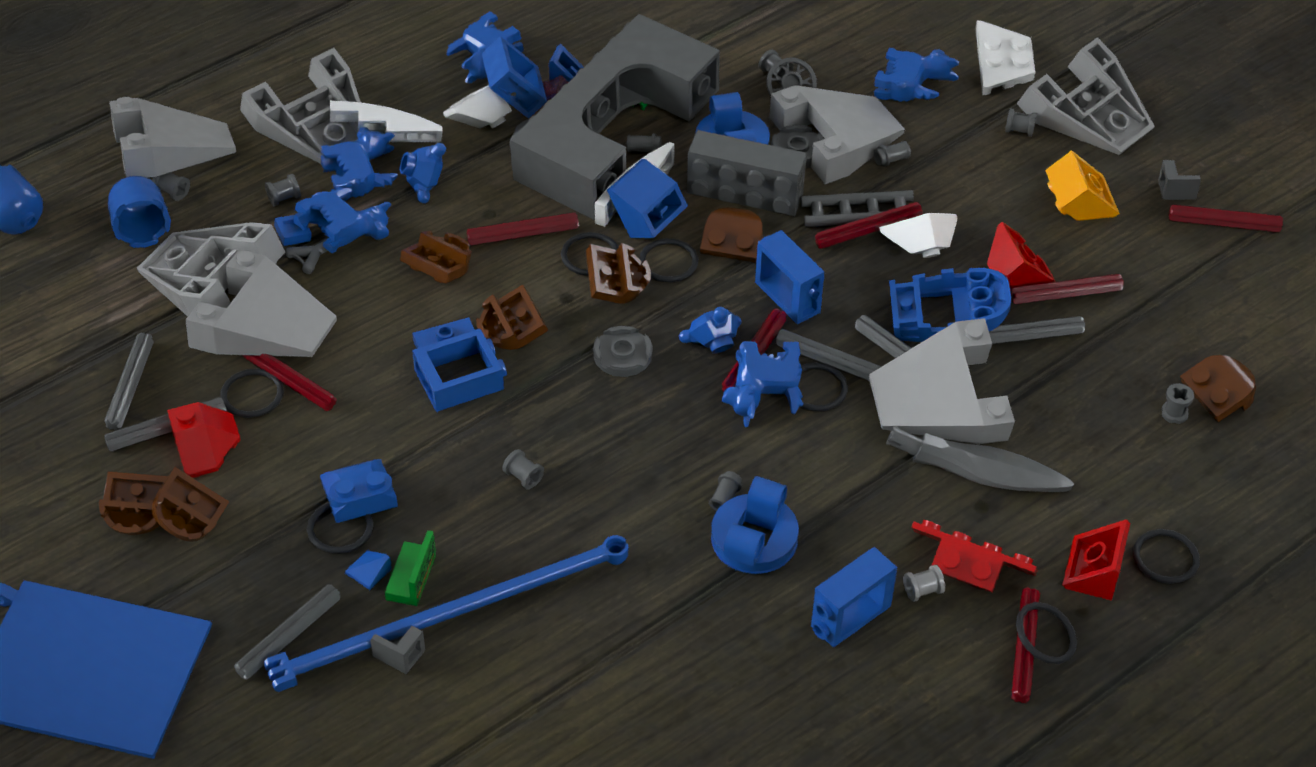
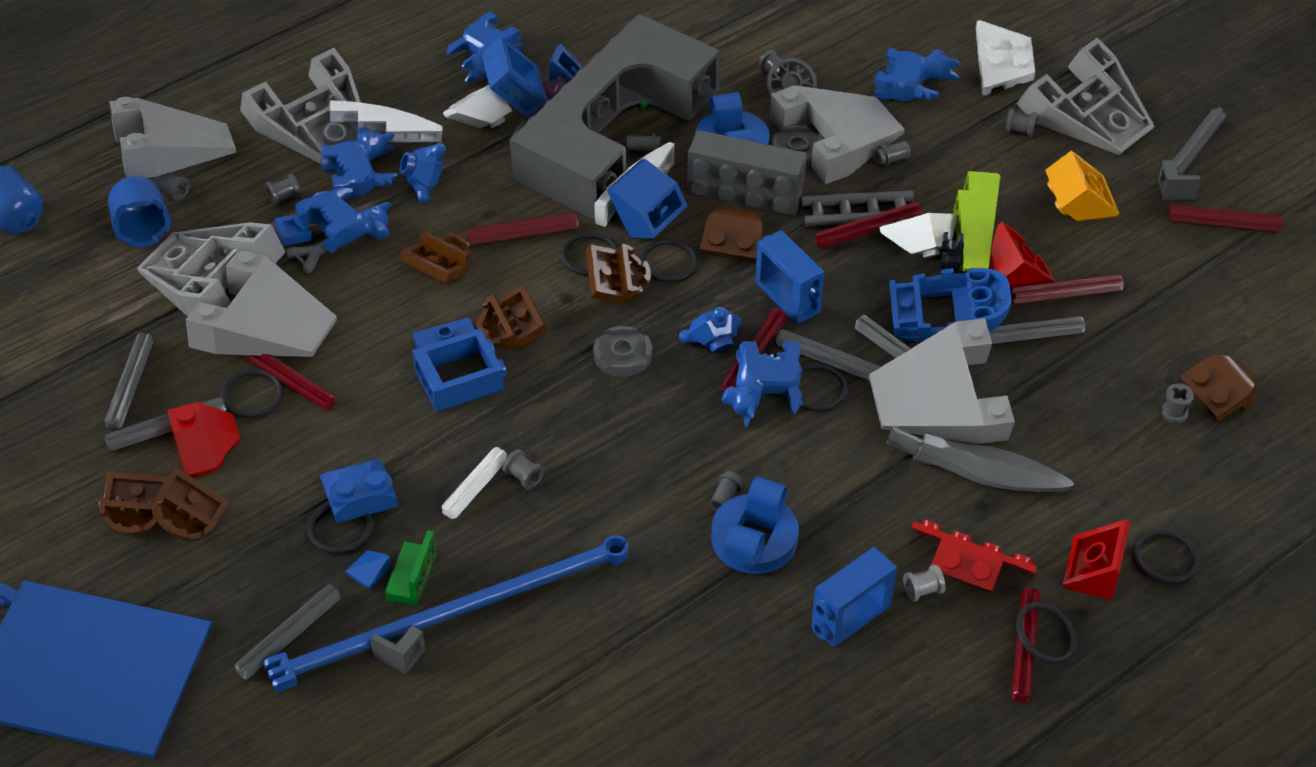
none -> white axle [442,447,507,519]
none -> black plate [940,232,965,273]
none -> lime wedge [954,171,1000,271]
none -> dark grey axle [1173,107,1226,176]

